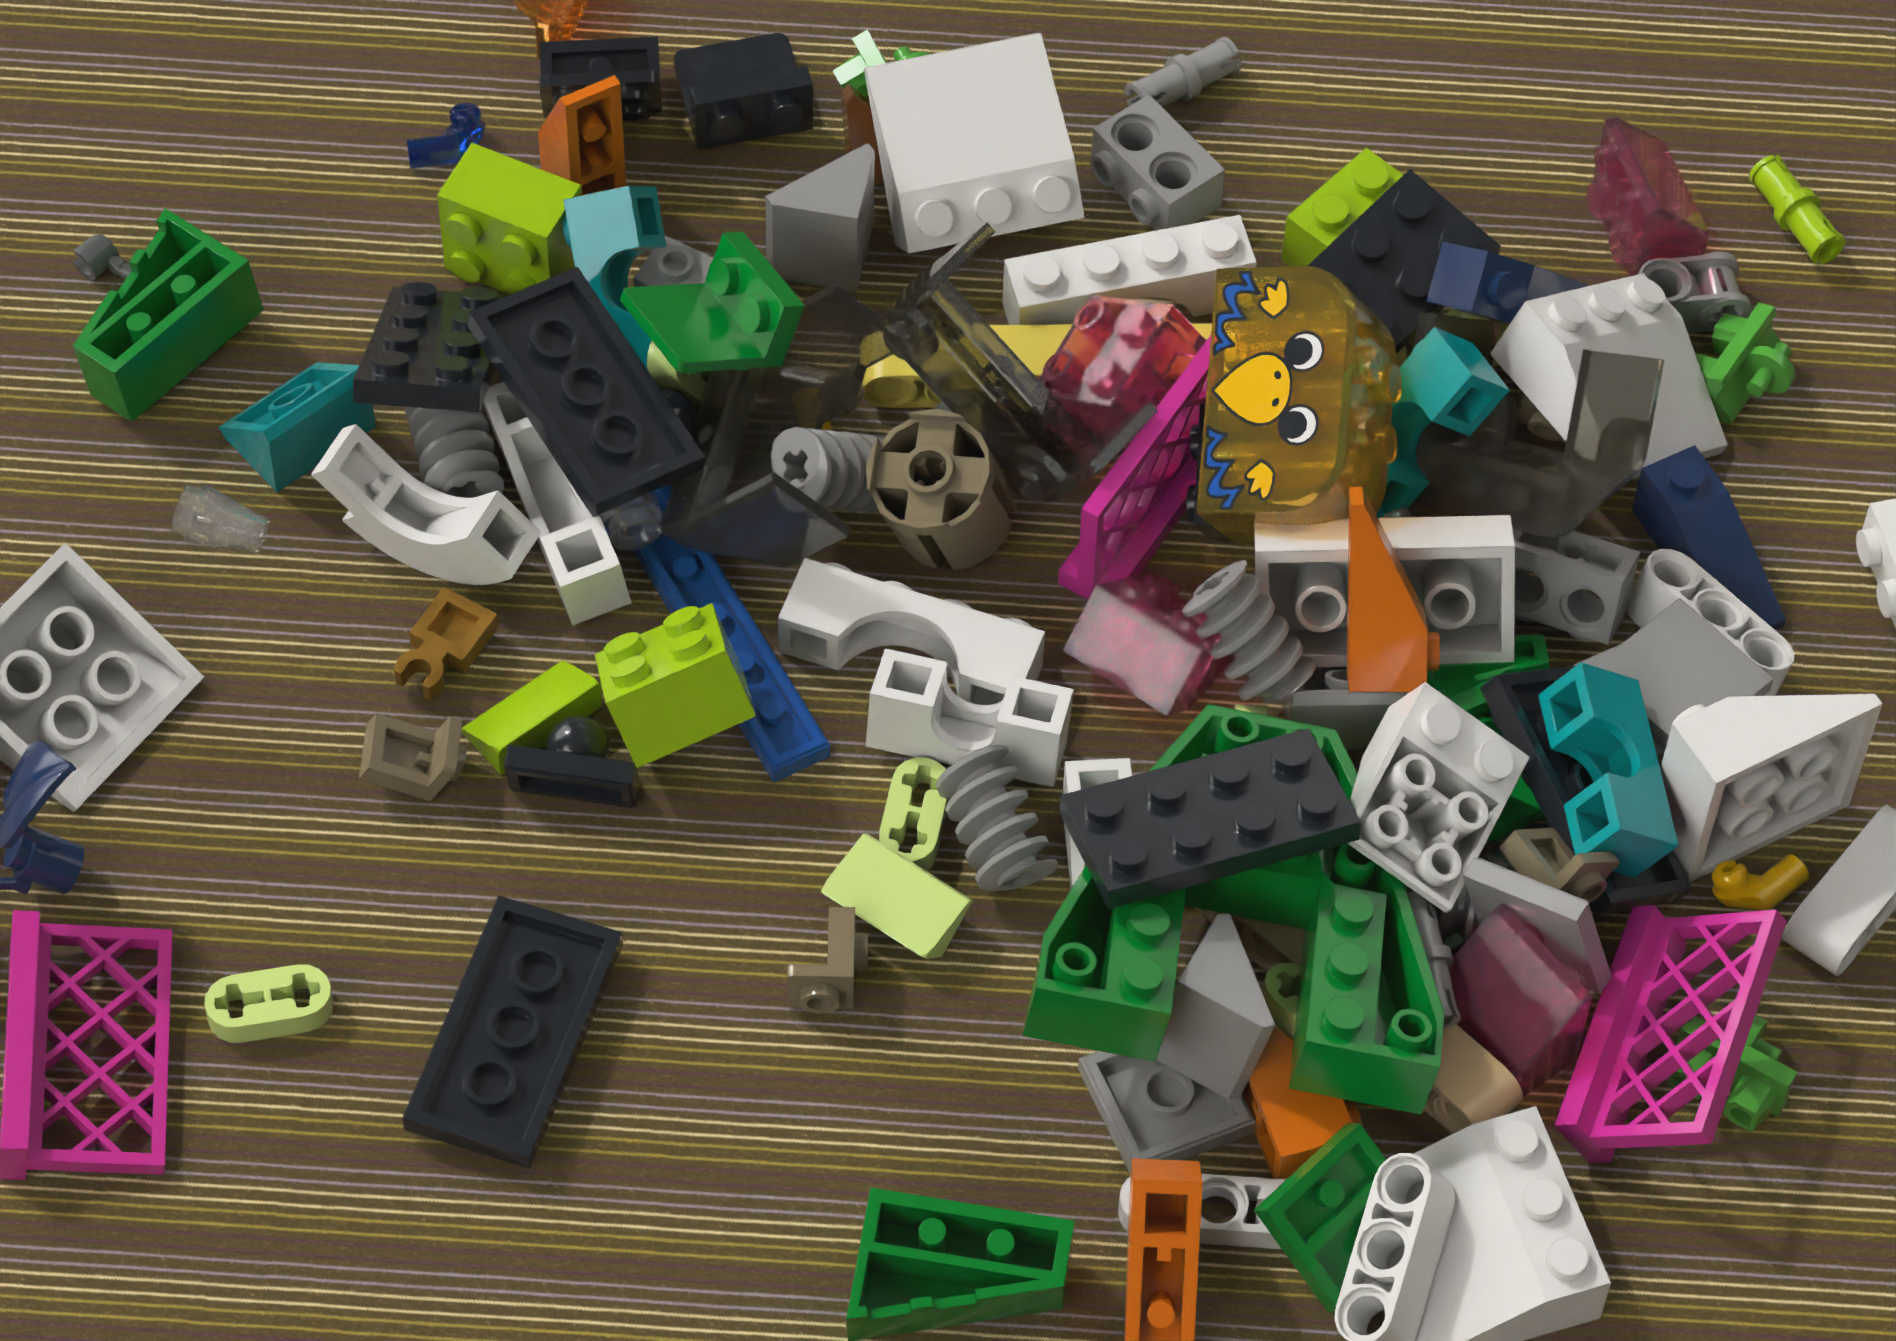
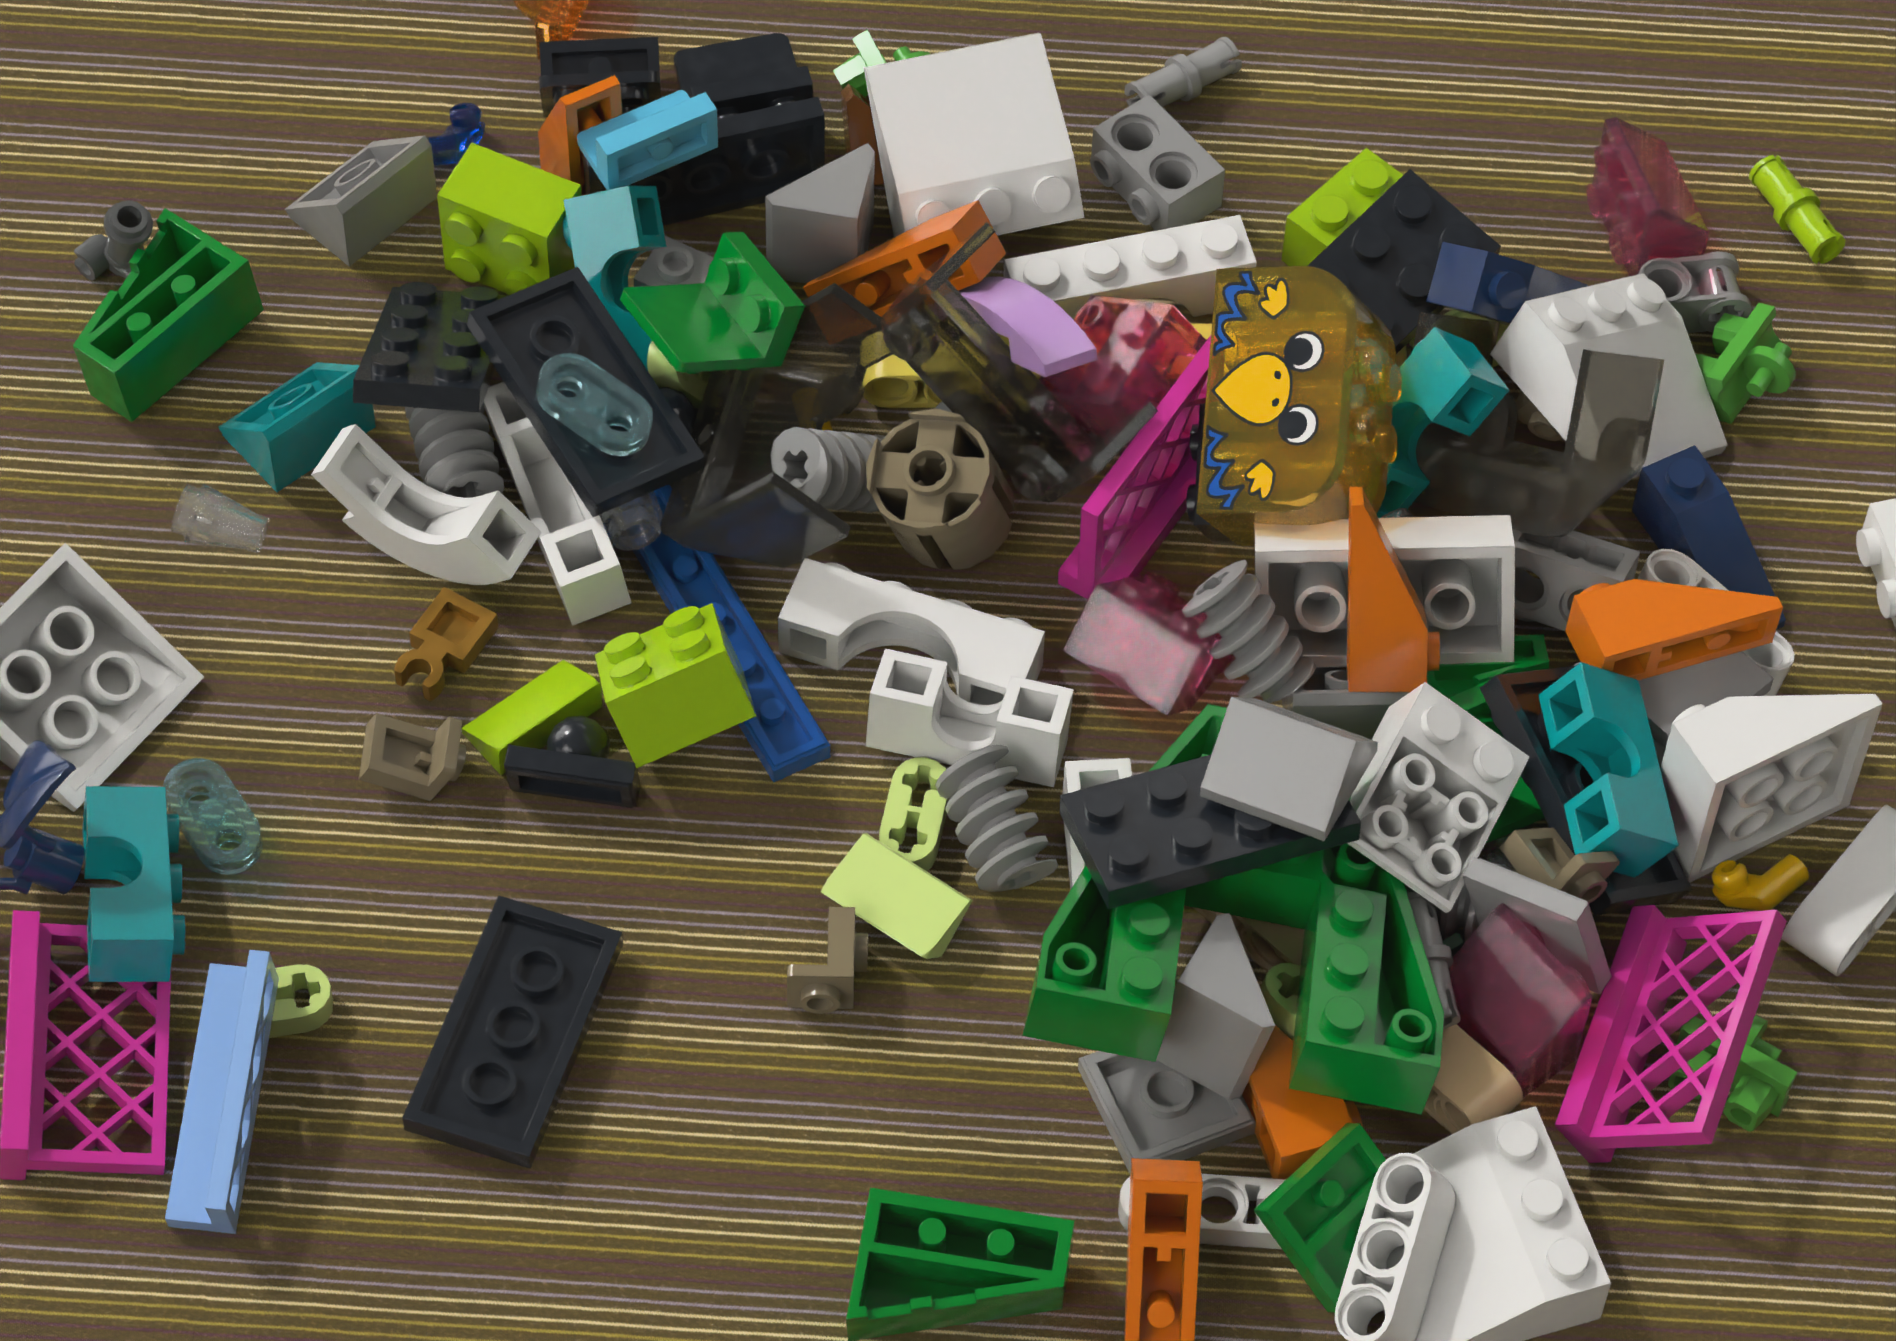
none -> teal arch [82,786,185,982]
none -> dark grey pin [104,200,153,269]
none -> clear light blue plate [163,758,263,875]
none -> light blue fence [165,950,279,1234]
none -> light grey slope [285,135,437,267]
none -> clear light blue plate [536,353,653,456]
none -> medium azure panel [577,90,718,190]
none -> black plate [583,97,825,225]
none -> orange slope [803,200,1006,340]
none -> lavender slope [912,277,1098,377]
none -> light grey slope [1200,697,1378,841]
none -> orange slope [1565,579,1783,680]

